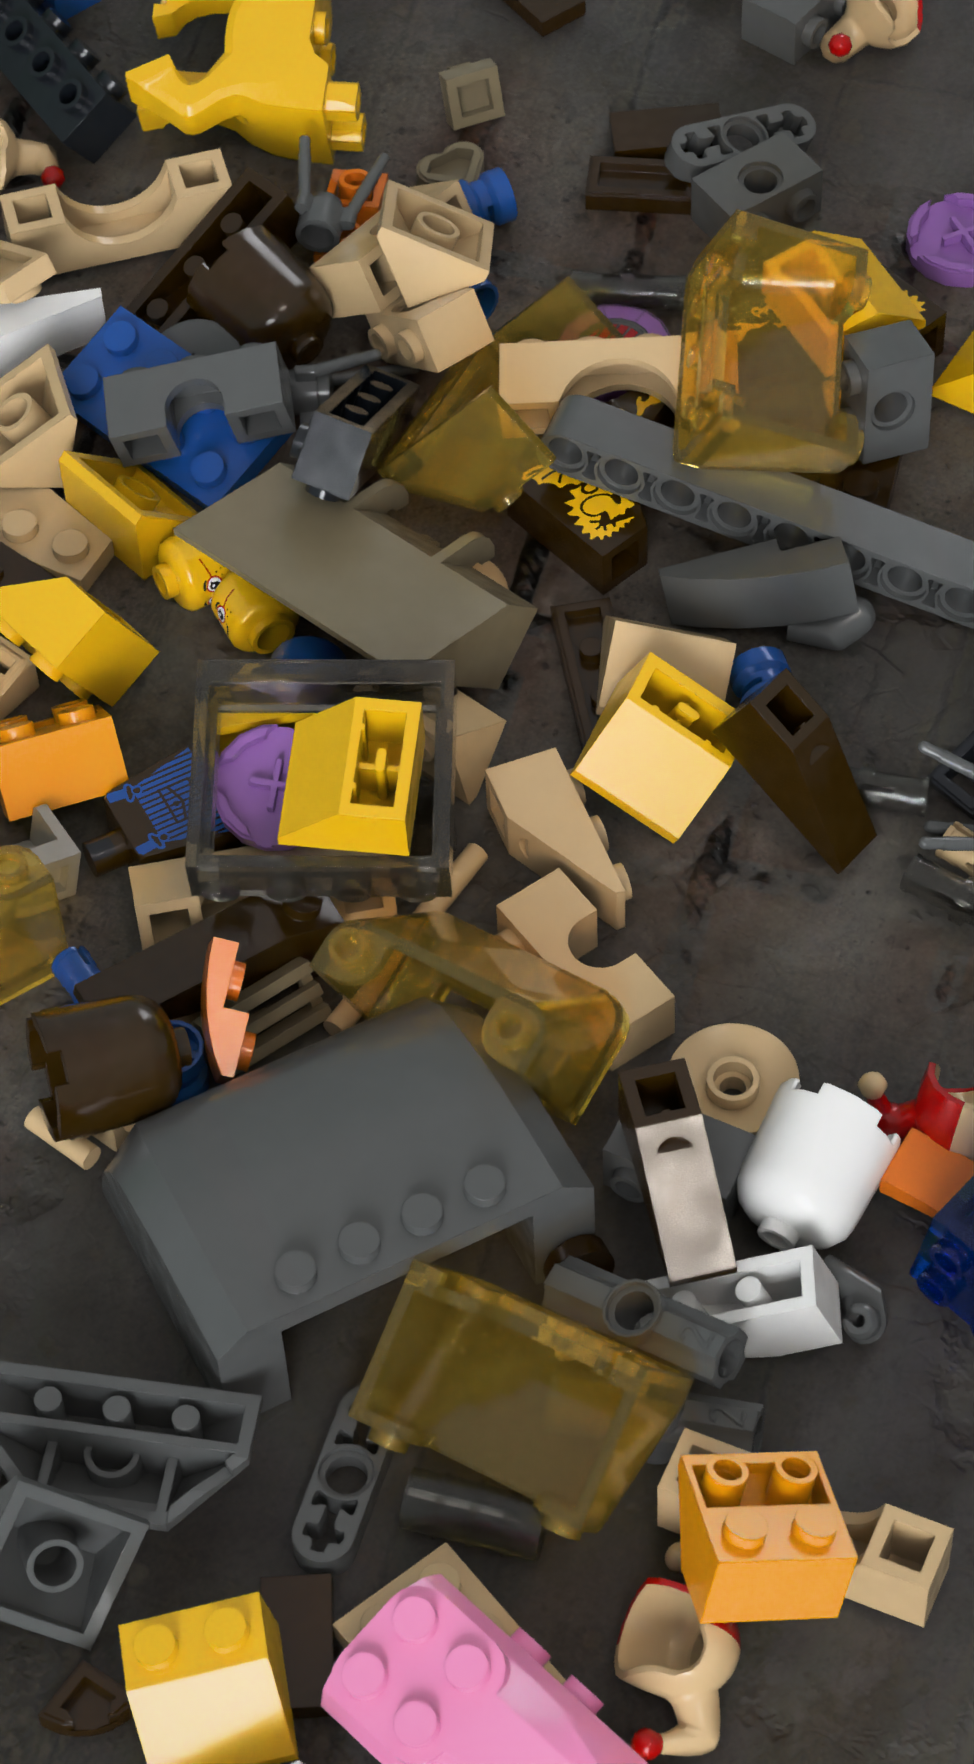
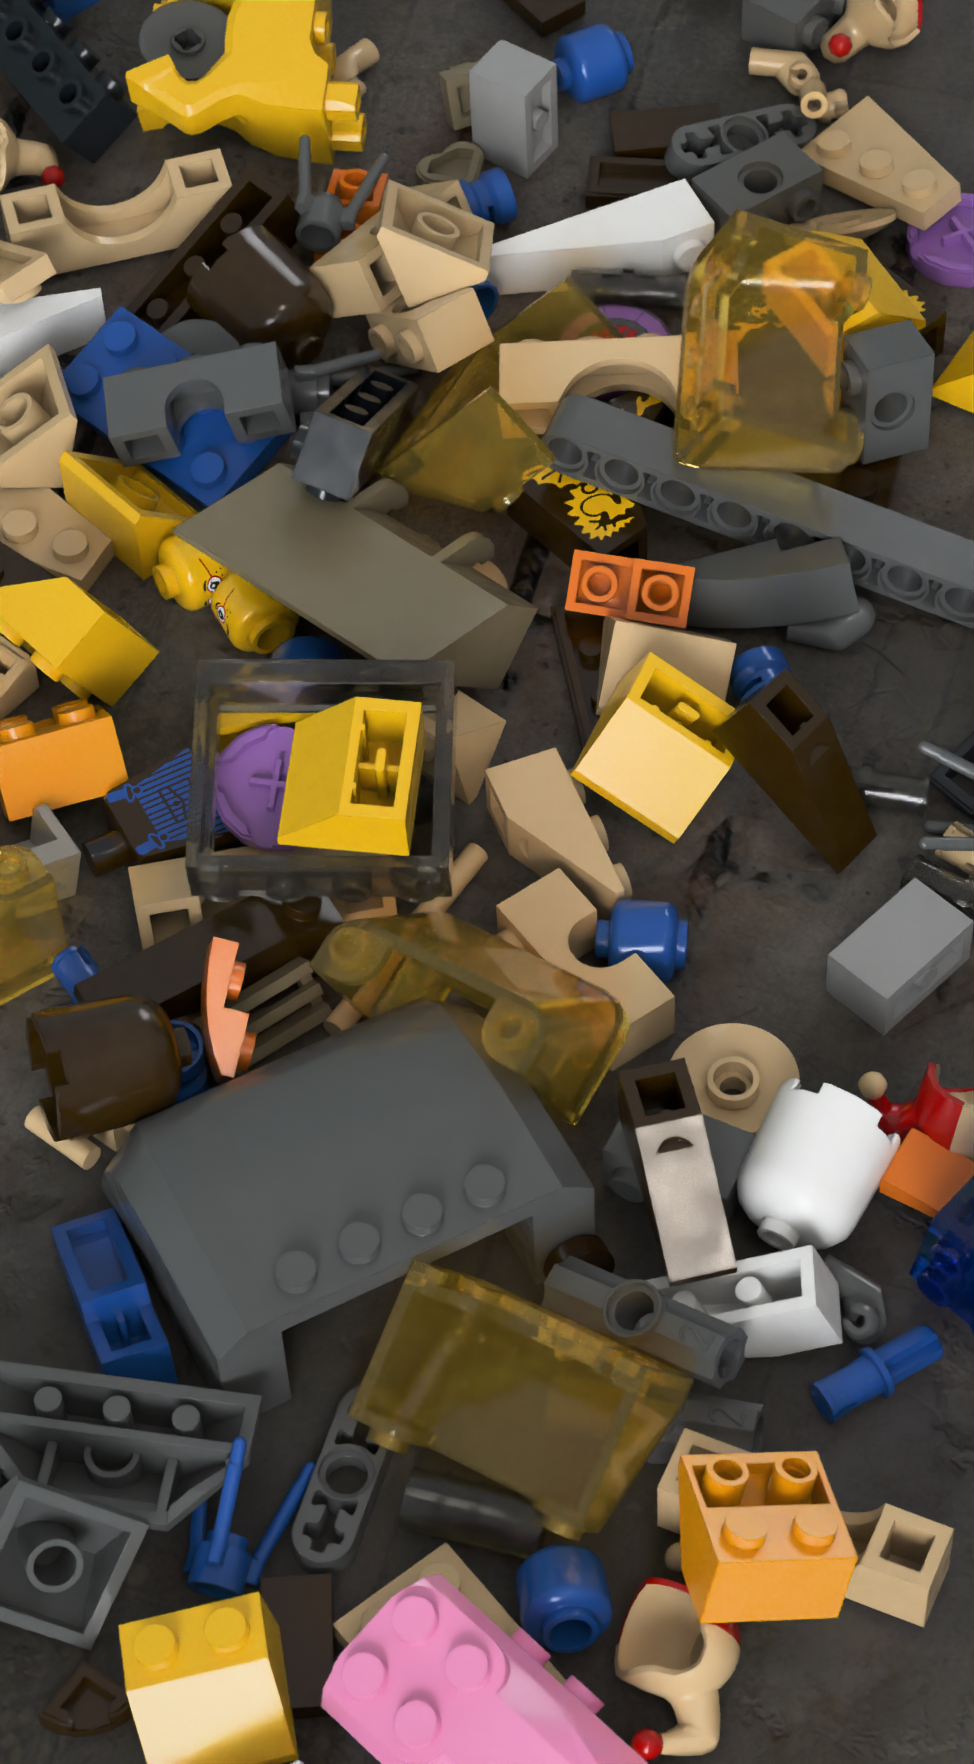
none -> blue slope [50,1207,178,1384]
none -> dark grey piece [138,0,228,80]
none -> blue plant [183,1436,316,1600]
none -> tan arm [331,38,380,97]
none -> light grey panel [469,40,558,179]
none -> white slope [487,178,714,295]
none -> blue head [514,1544,613,1653]
none -> blue head [550,23,634,104]
none -> orange slope [565,549,695,629]
none -> blue head [595,899,689,984]
none -> tan arm [749,47,820,97]
none -> tan dish [783,208,897,241]
none -> tan arm [799,79,849,124]
none -> tan wing [801,96,961,231]
none -> blue axle [809,1325,944,1424]
none -> light grey panel [826,878,974,1036]

